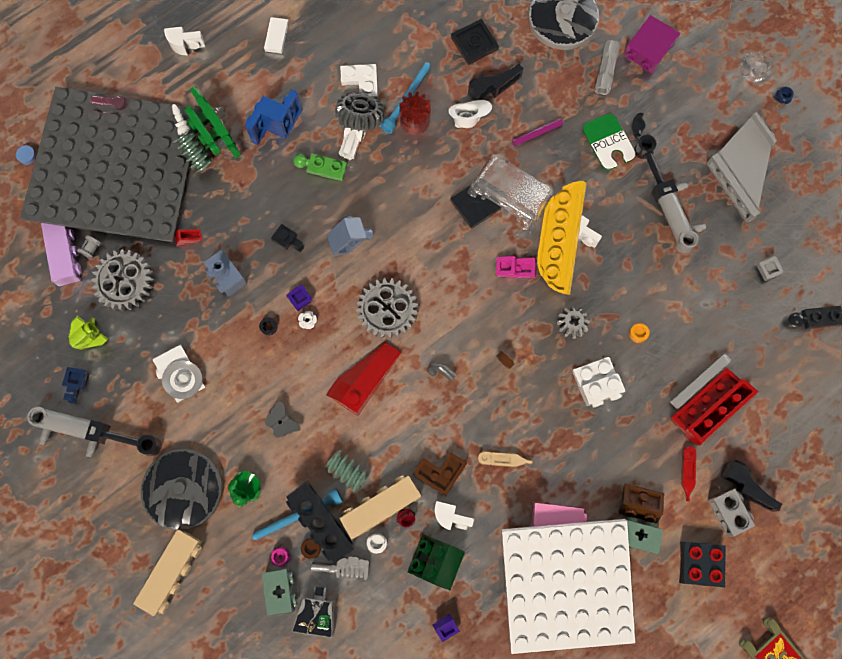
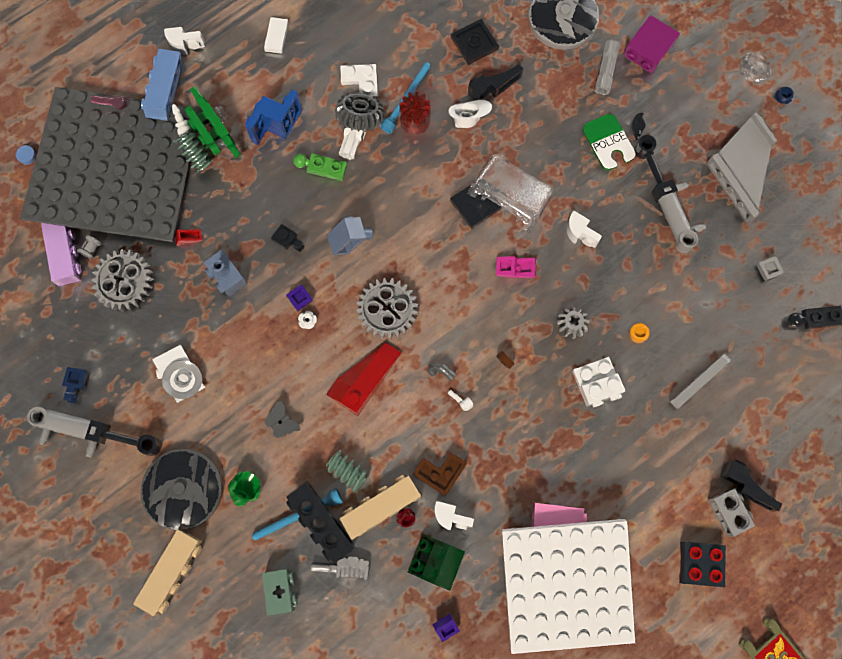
lime brick [68,316,108,350] -> none
black bush [259,317,278,336] -> none
dark pink plate [271,547,291,568] -> none
black torso [292,586,334,638] -> none
reddish brown tile [301,538,322,559] -> none
white plate [367,533,387,554] -> none
tan piece [478,452,532,467] -> none
magenta bar [512,118,563,147] -> none
yellow plate [537,181,586,295] -> none
reddish brown bracket [618,483,664,523] -> none
sand green brick [625,517,663,554] -> none
red brick [671,368,759,445] -> none
red piece [681,446,697,502] -> none
none -> medium blue brick [141,49,182,121]
none -> white hand [448,390,473,411]

